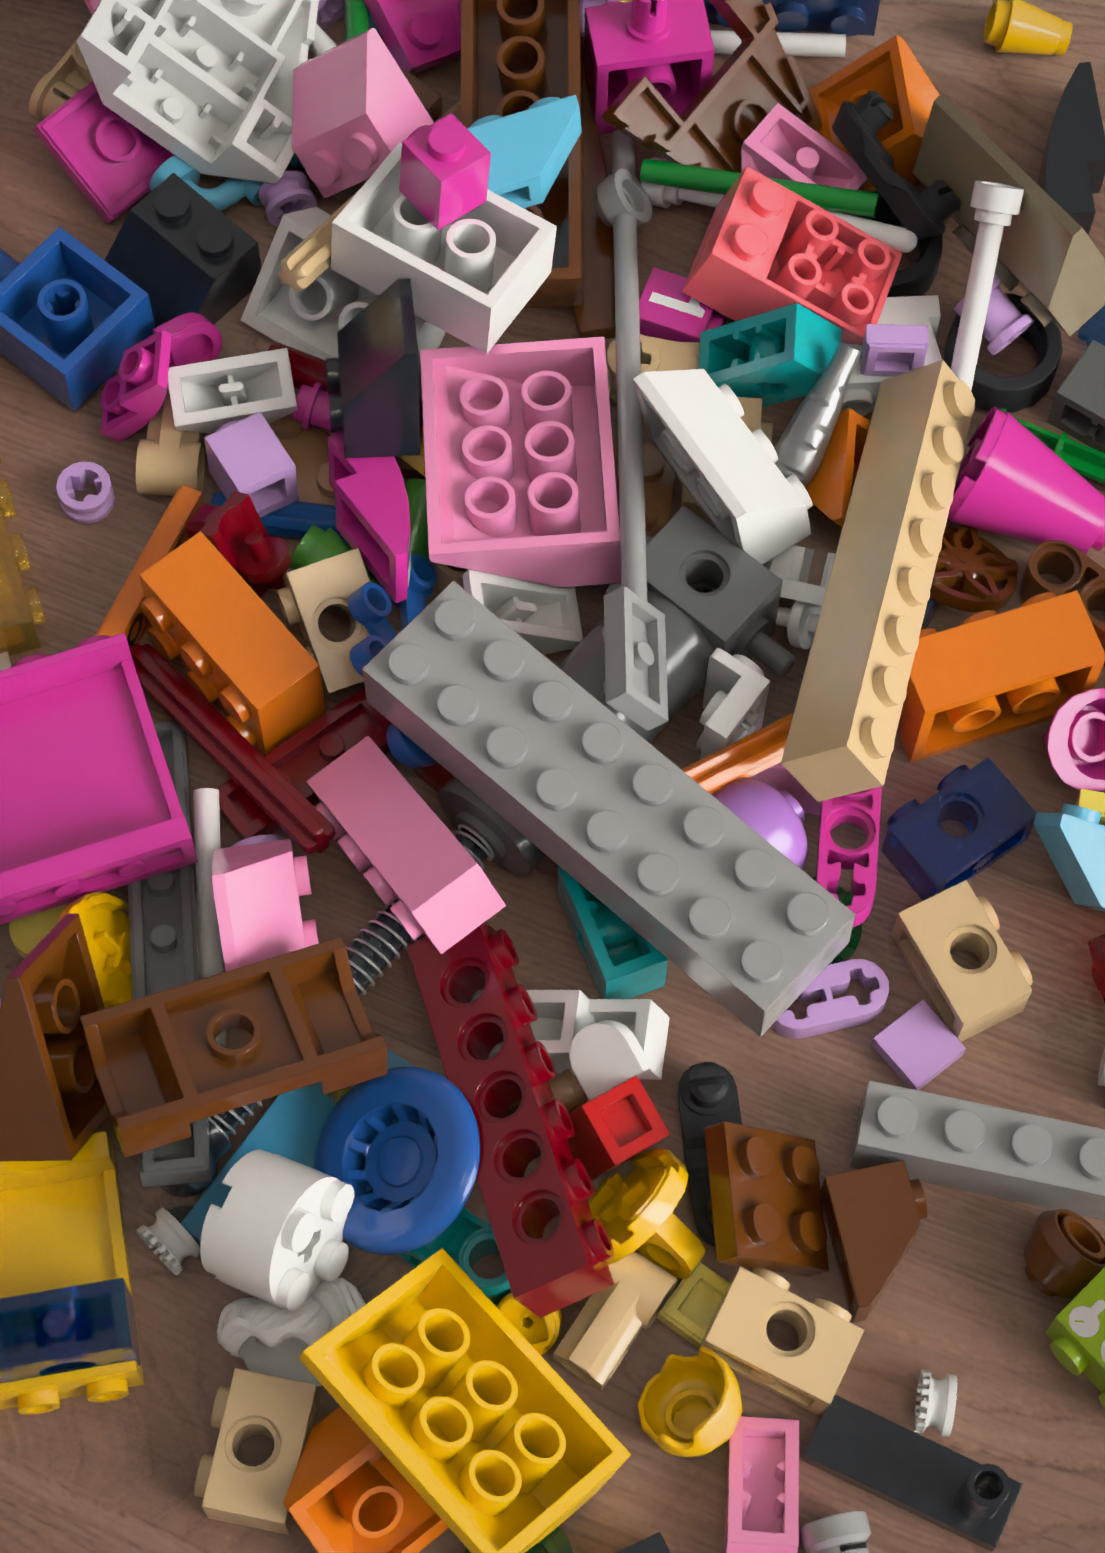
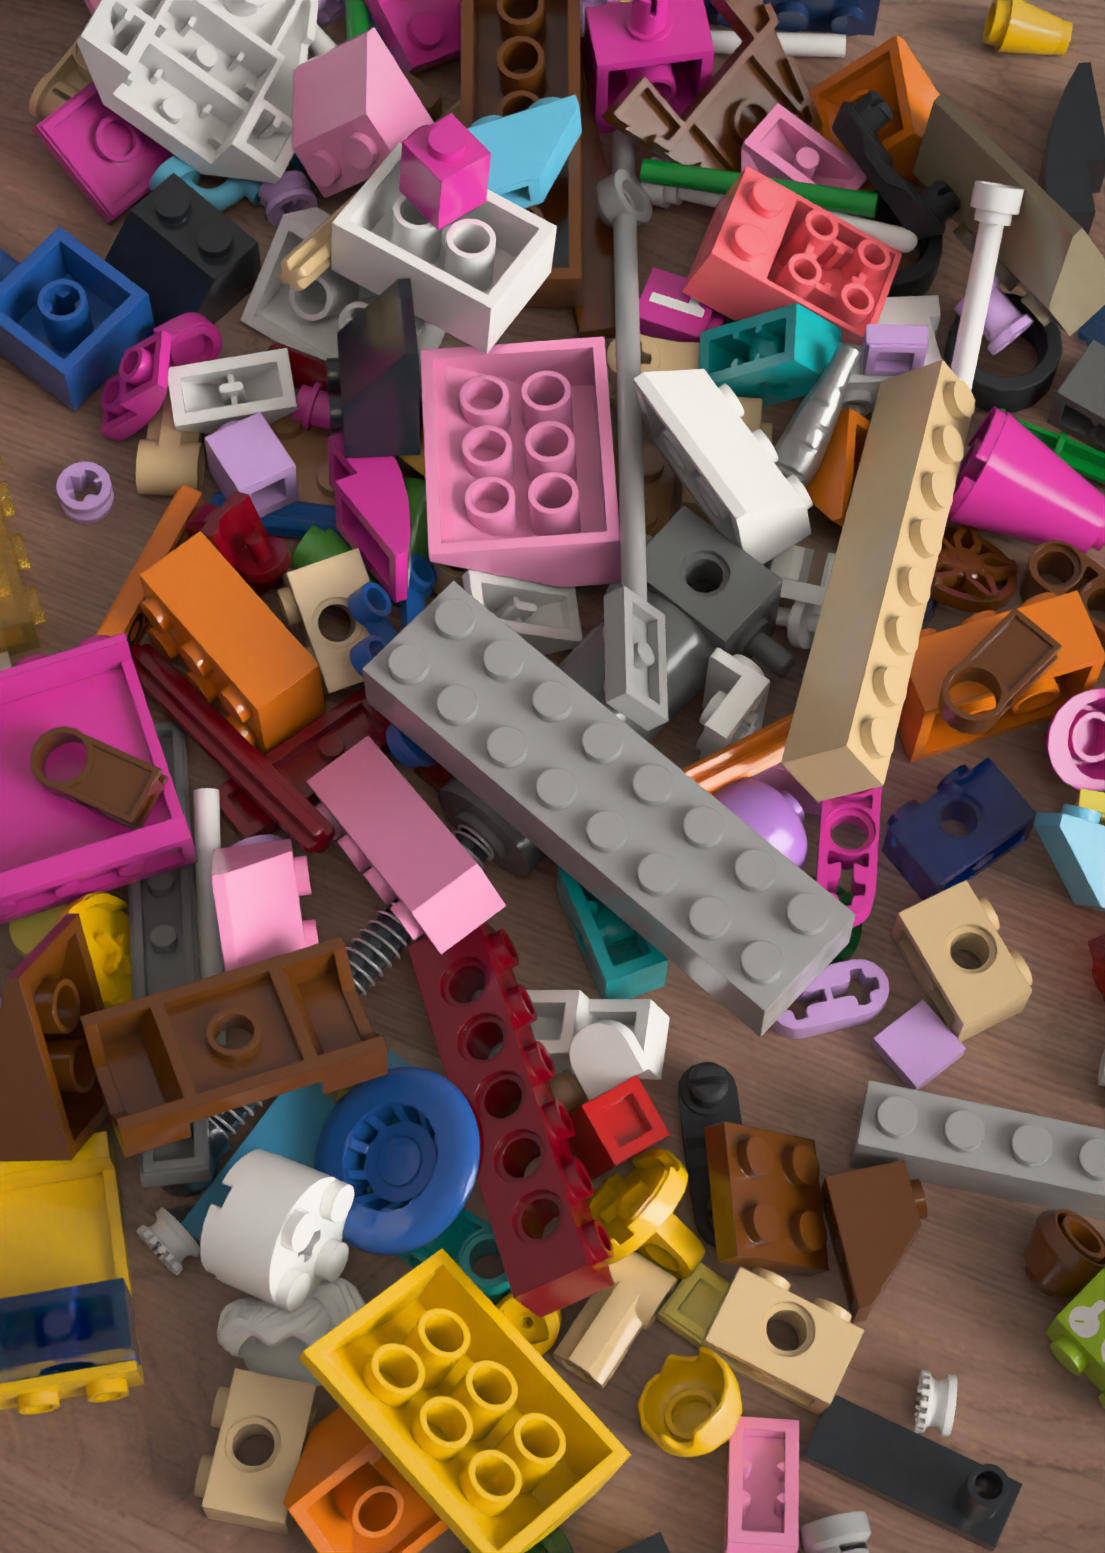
none -> reddish brown piece [30,726,169,830]
none -> reddish brown piece [938,608,1062,734]

